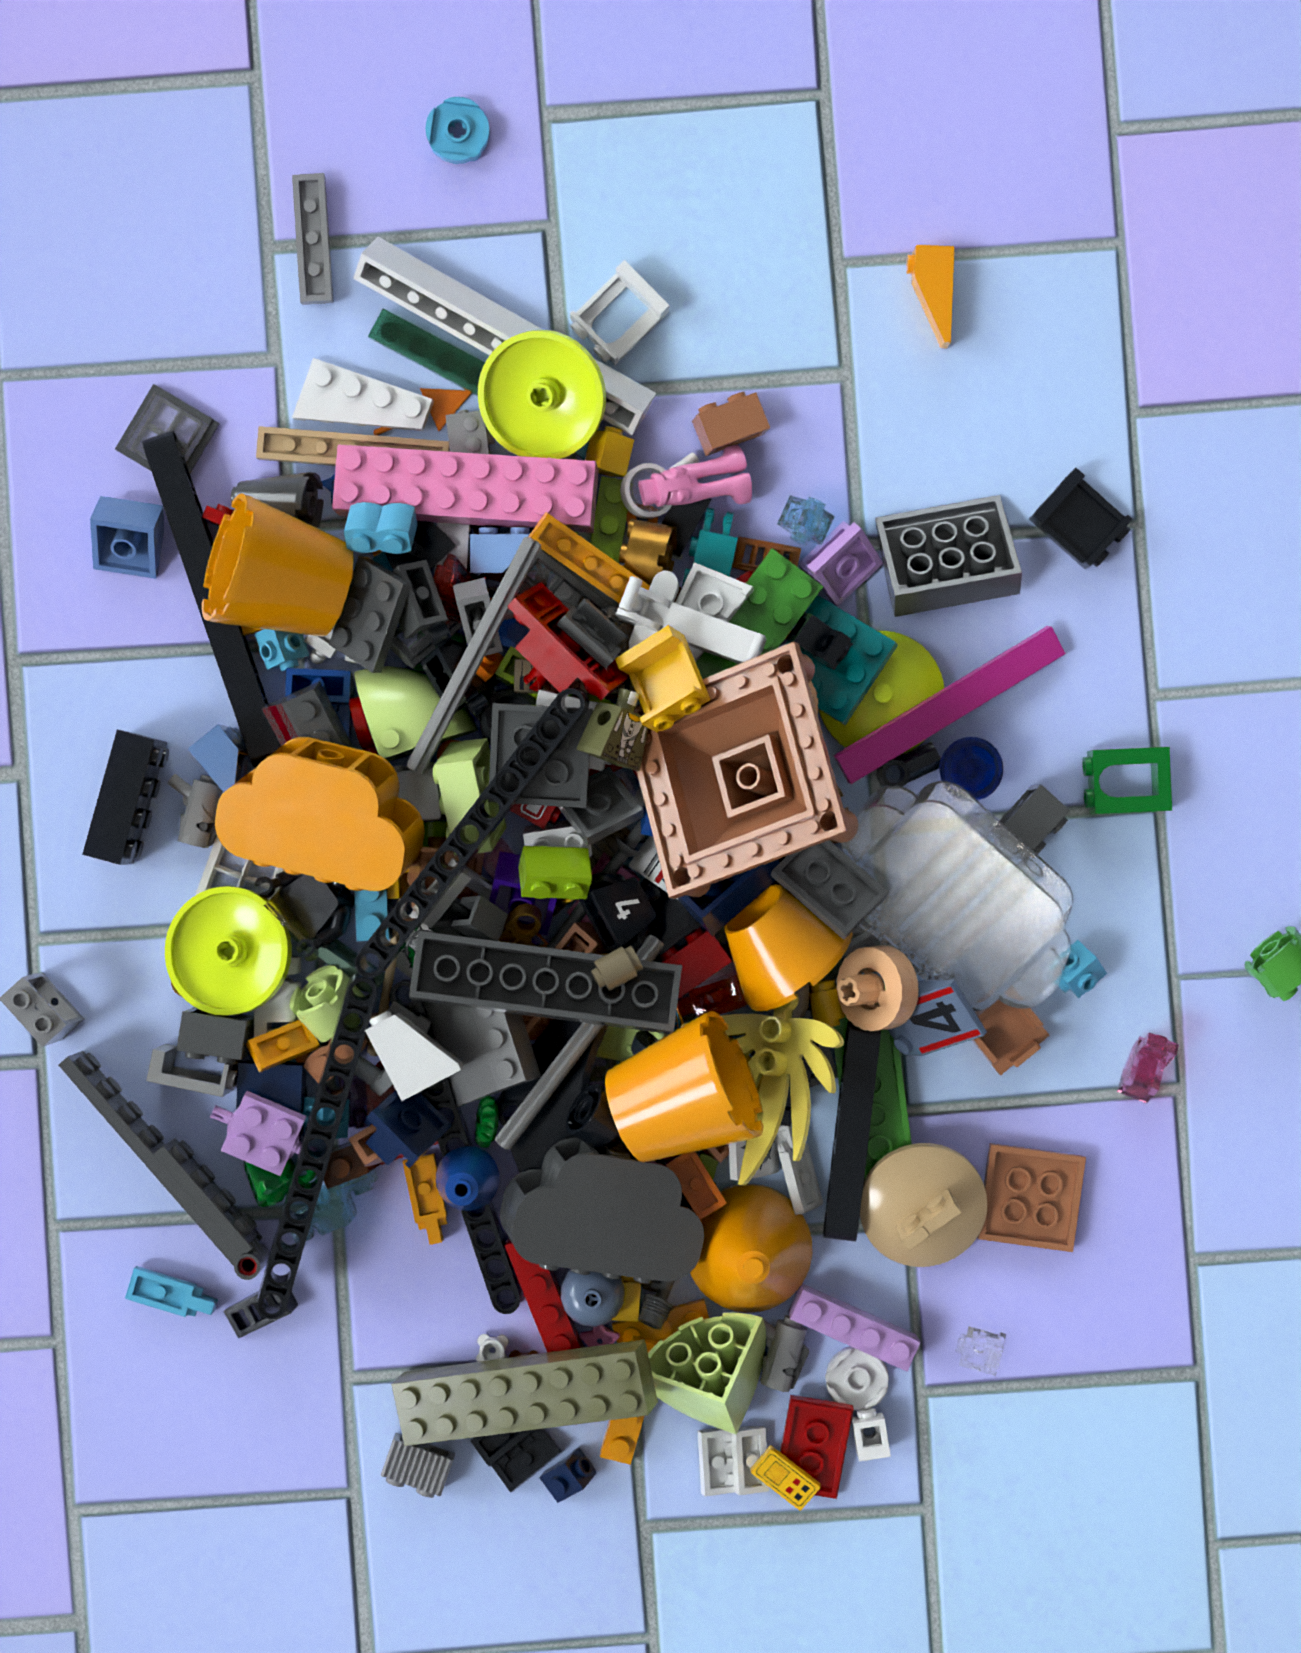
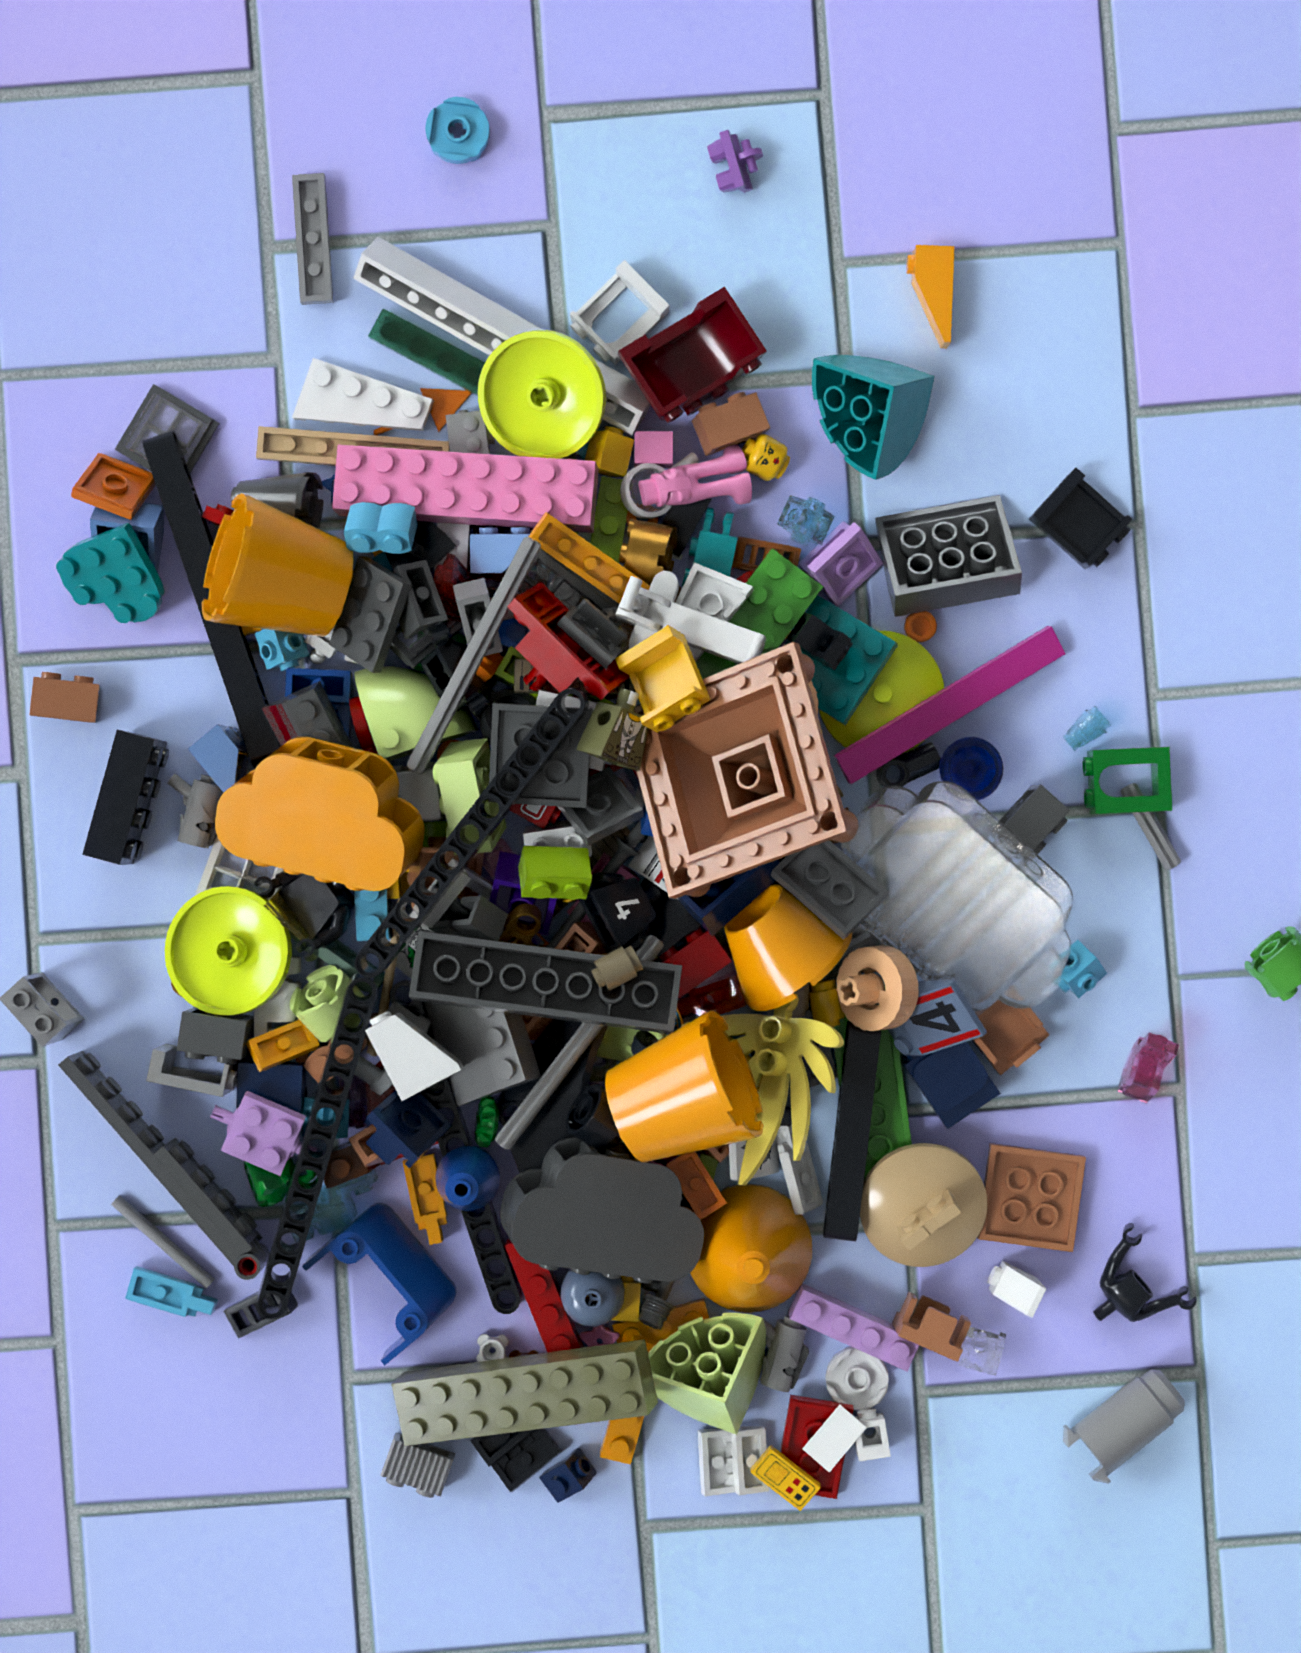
none -> nougat brick [29,672,100,723]
none -> teal plate [56,522,165,623]
none -> orange tile [71,453,156,520]
none -> light grey bar [111,1195,215,1289]
none -> blue windscreen [302,1203,457,1366]
none -> dark red cylinder [618,286,767,423]
none -> bright pink panel [634,431,673,468]
none -> medium lavender hips [707,129,764,193]
none -> yellow head [742,433,790,481]
none -> white sticker [802,1404,867,1472]
none -> teal brick [812,355,935,480]
none -> nougat panel [892,1292,971,1362]
none -> dark blue brick [902,1042,1001,1129]
none -> orange tile [904,611,937,643]
none -> white slope [987,1260,1046,1318]
none -> clear light blue cone [1063,706,1111,751]
none -> light grey piece [1063,1369,1185,1484]
none -> black piece [1093,1223,1197,1322]
none -> light grey axle [1121,783,1181,870]

